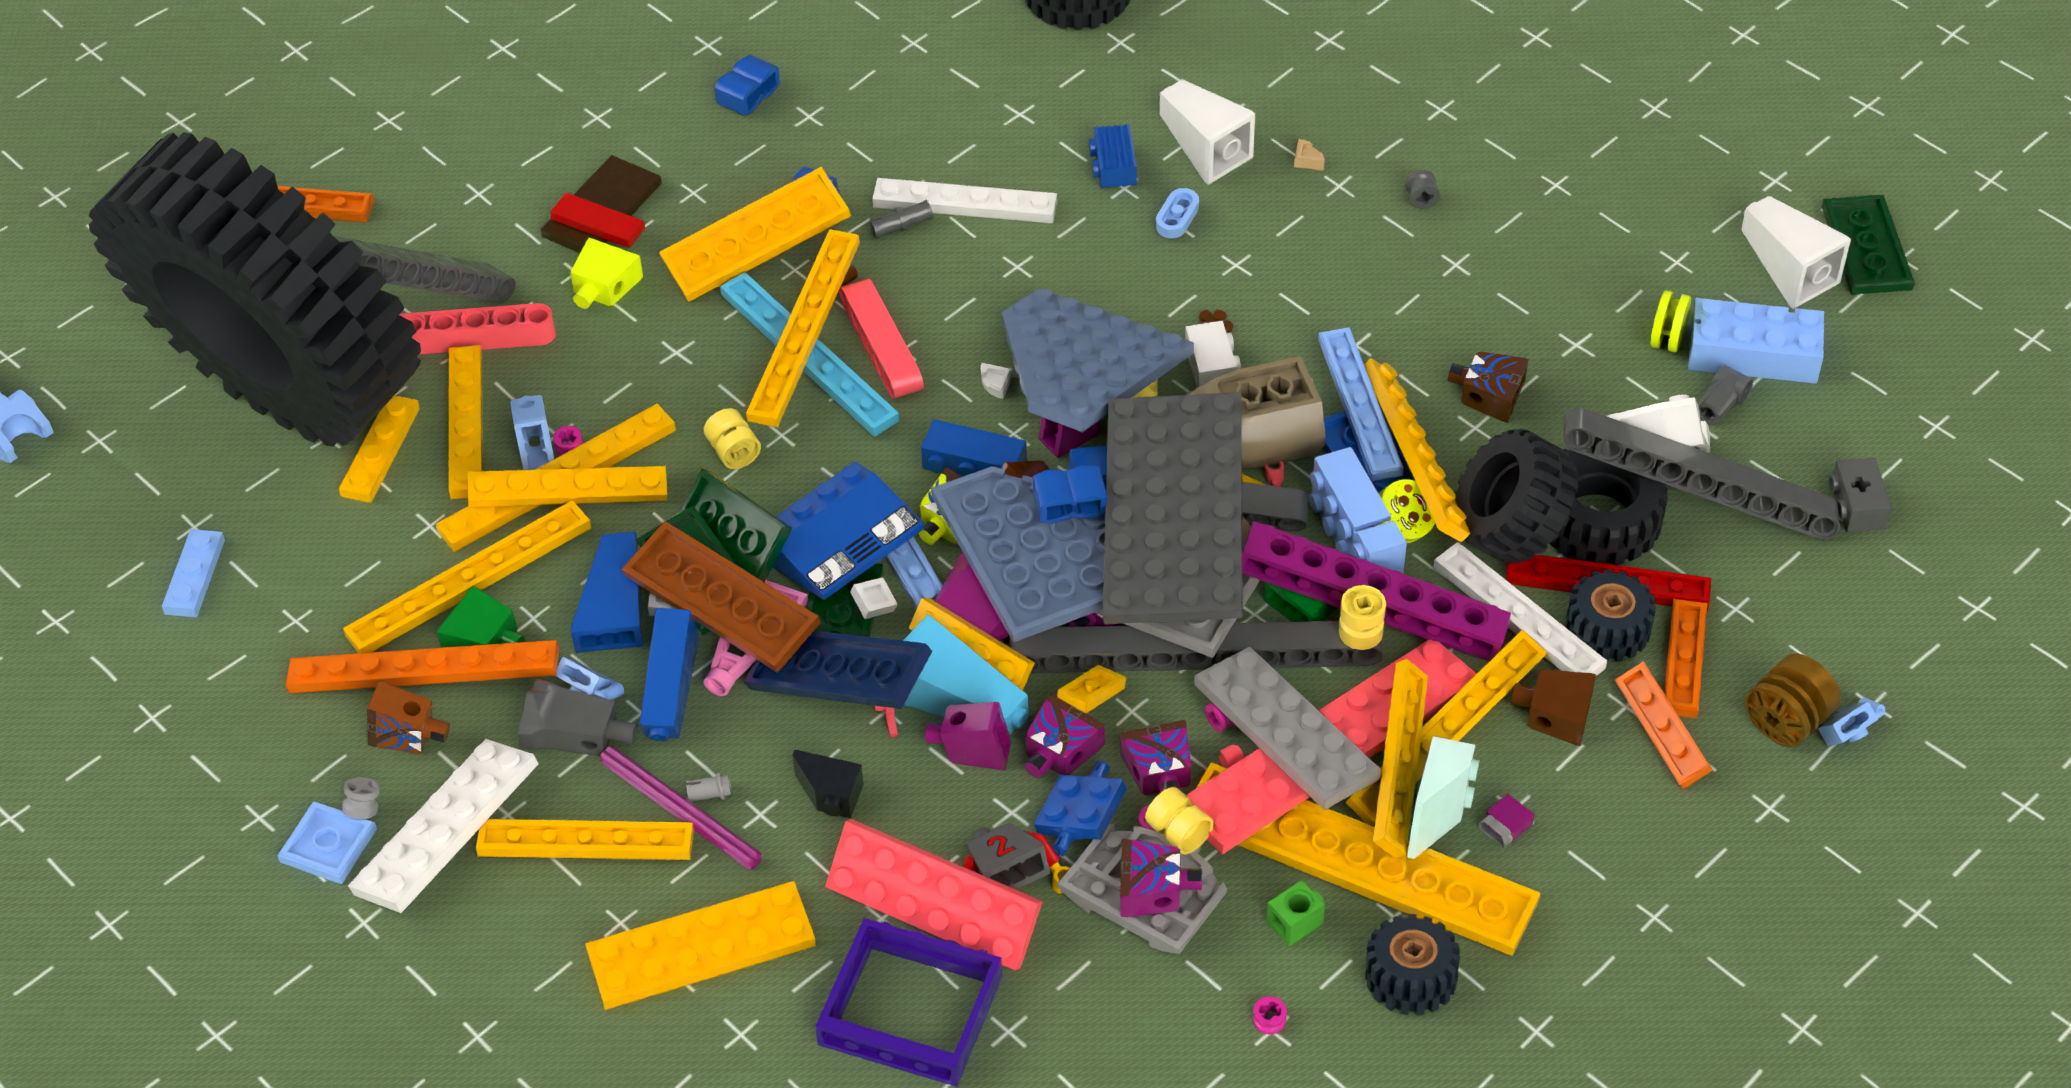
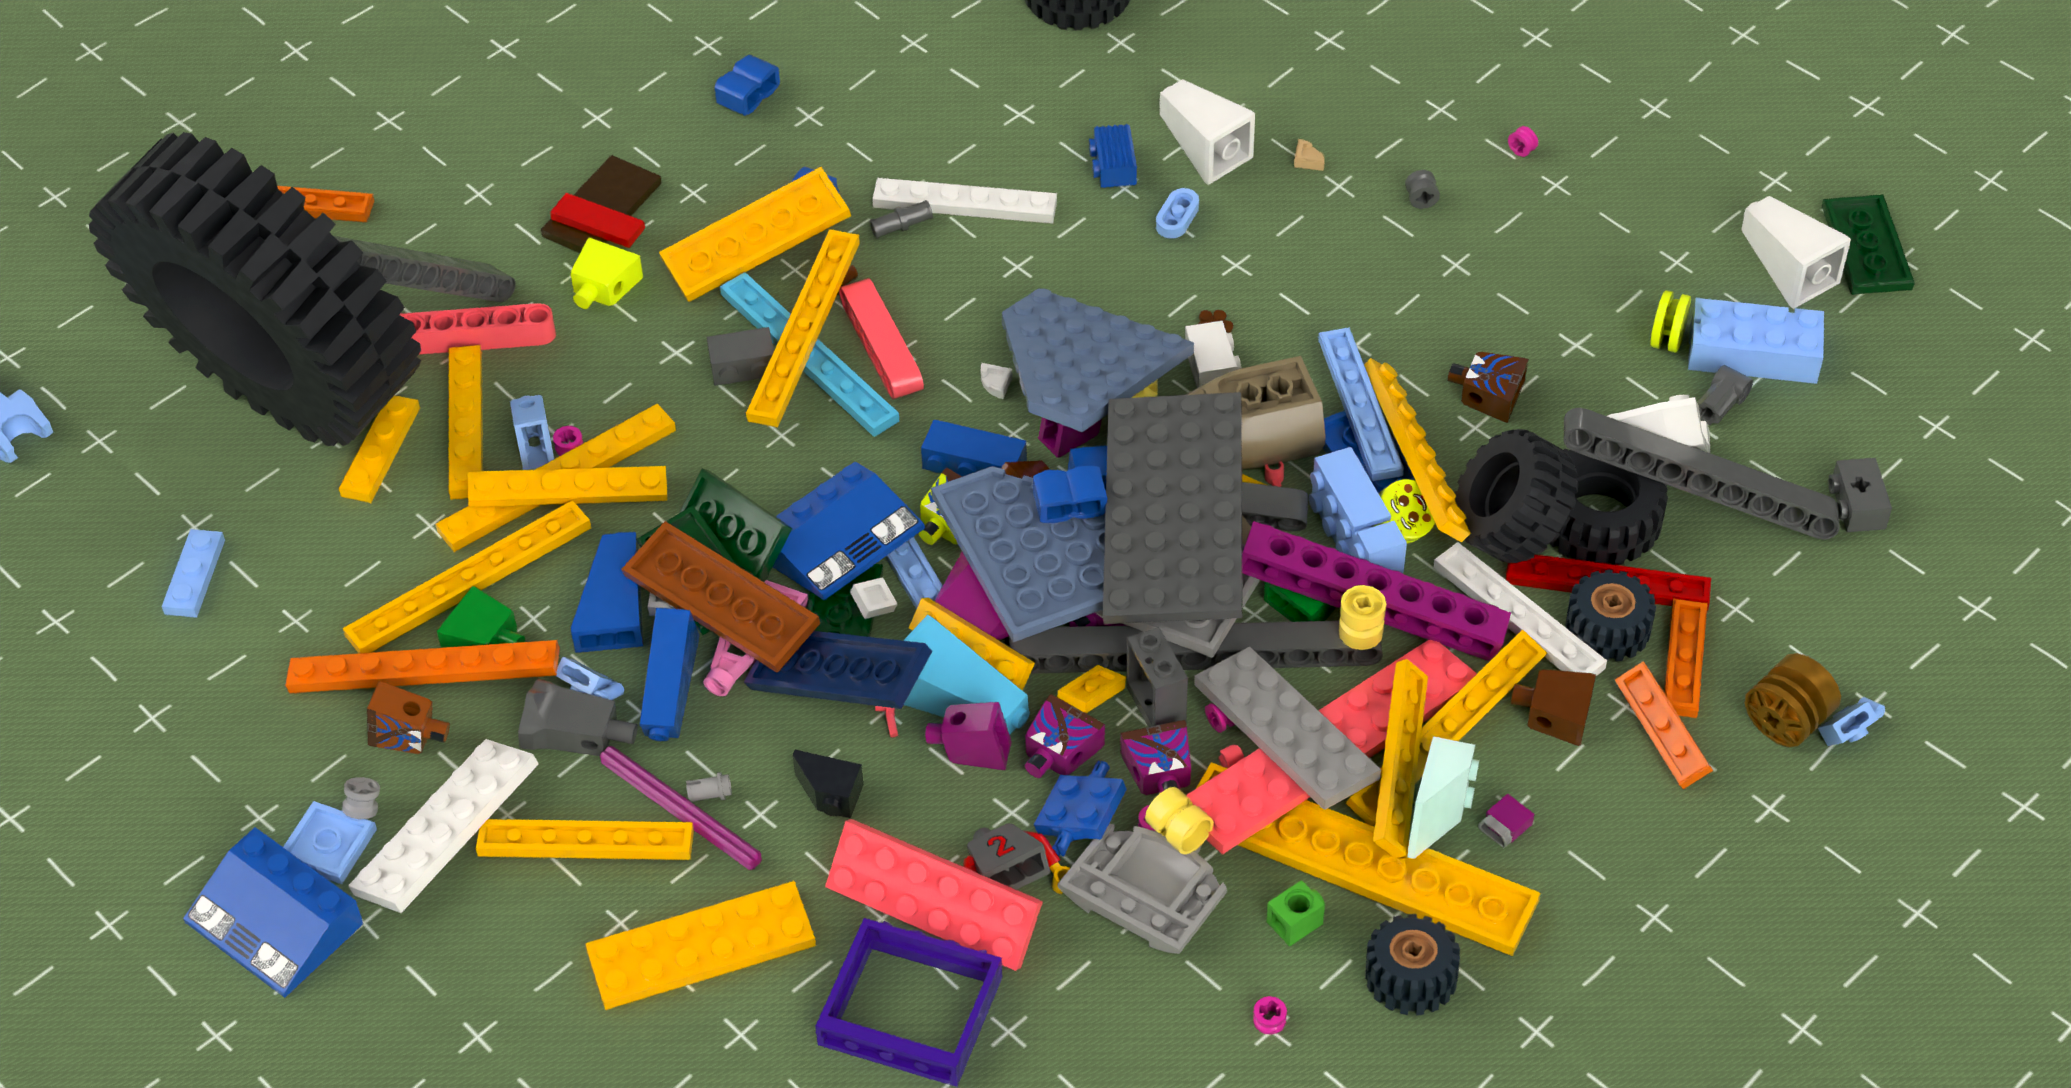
light yellow wheel [703,408,761,470] -> none
torso [1120,839,1202,917] -> none
none -> slope [183,827,363,998]
none -> dark grey brick [706,327,774,386]
none -> dark grey window [1127,627,1188,727]
none -> dark pink bush [1508,126,1538,157]

